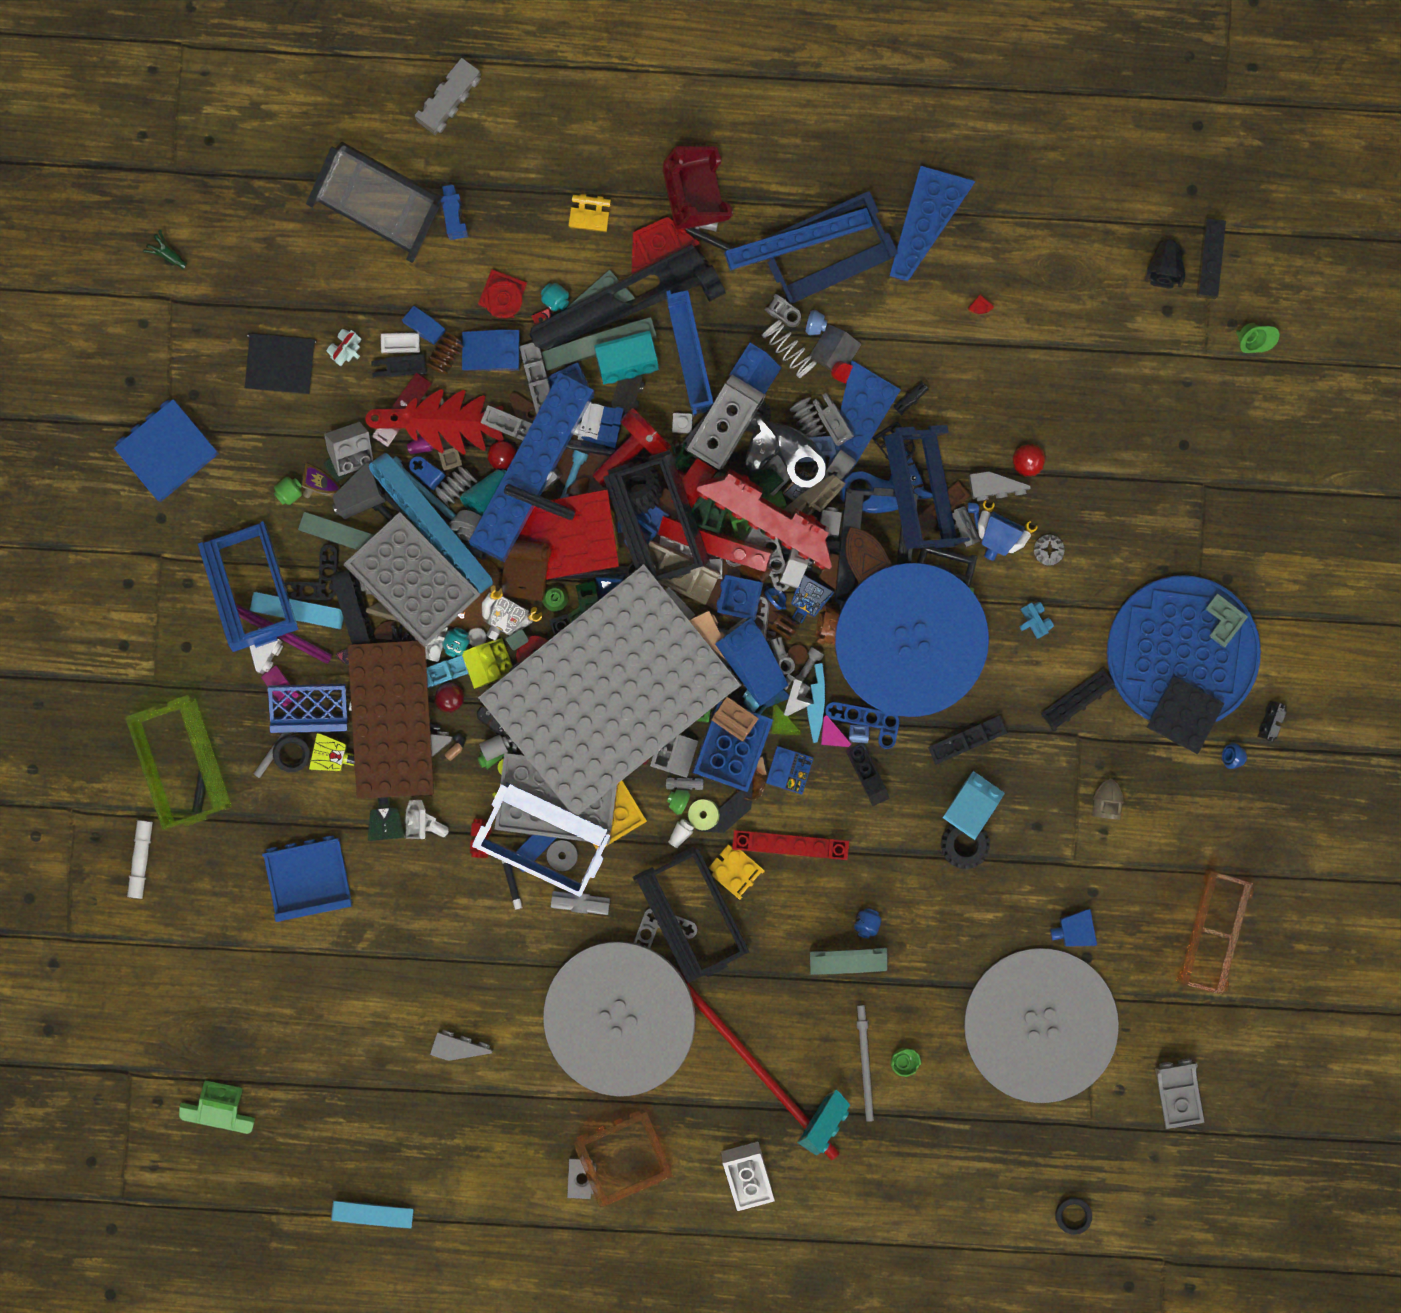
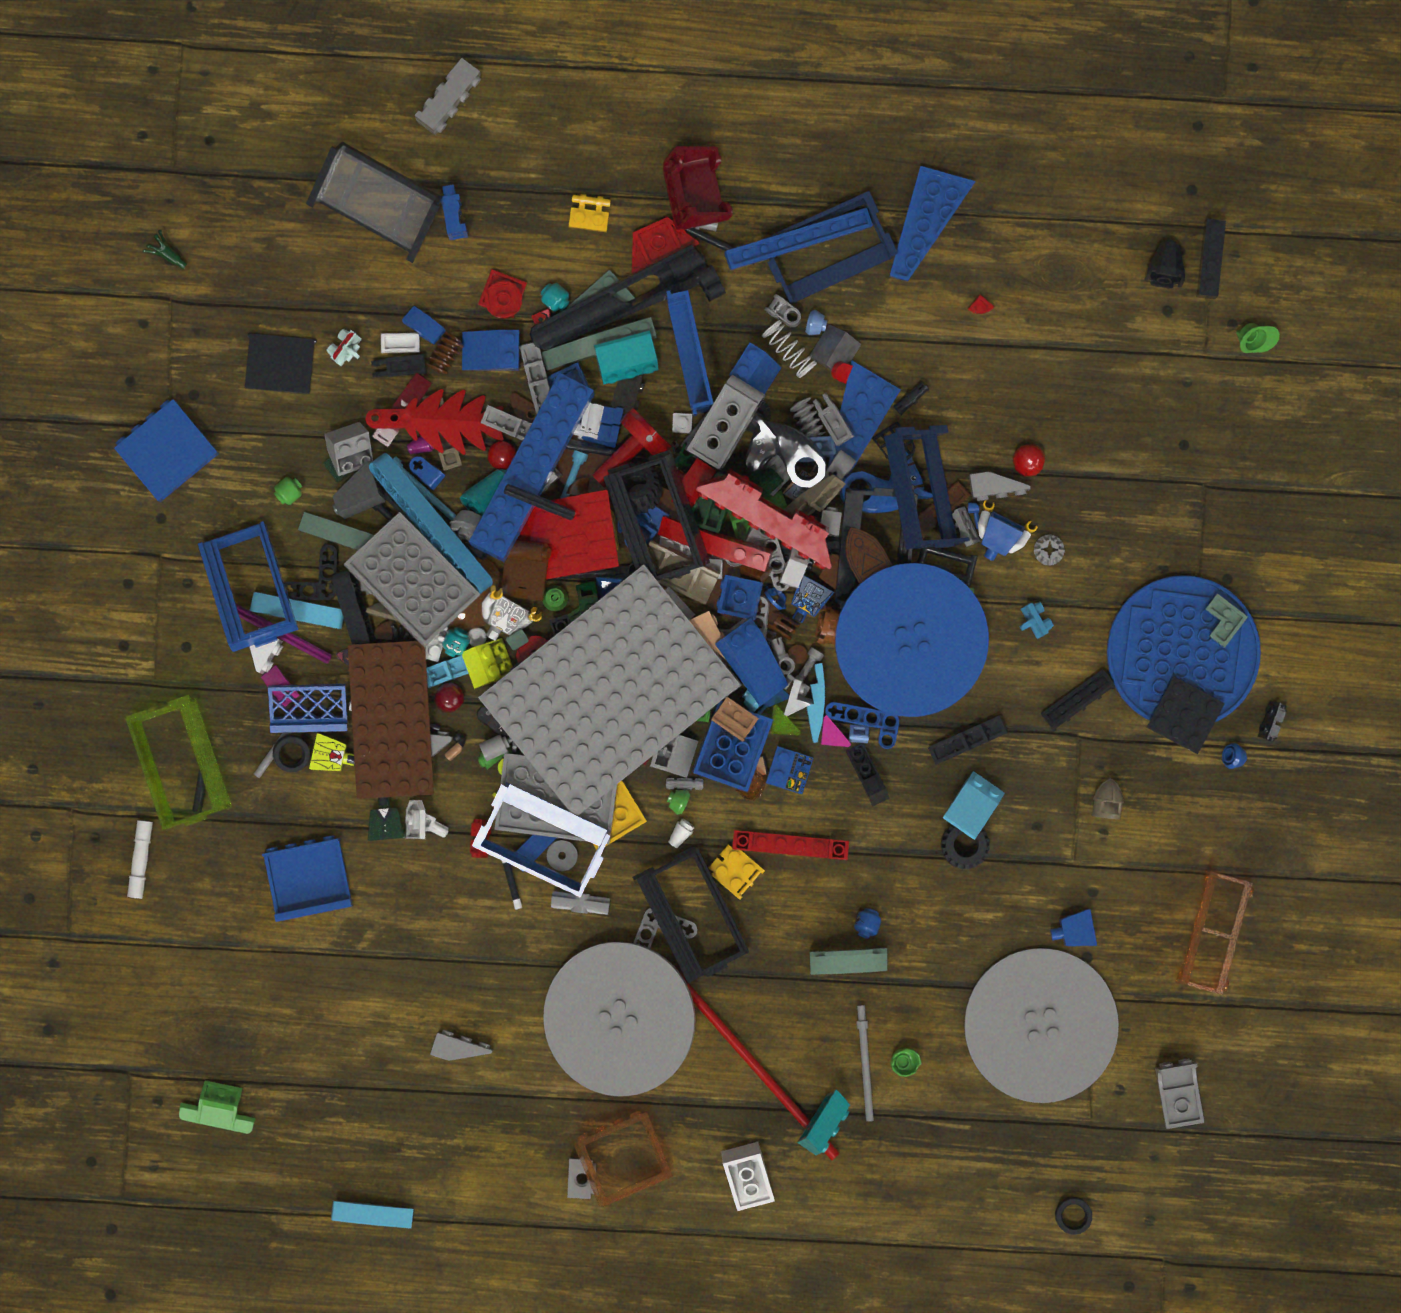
shield [301,463,341,498] -> none
light grey piece [435,466,477,507] -> none
yellowish green piece [688,799,720,830] -> none
black sticker [696,781,753,833] -> none

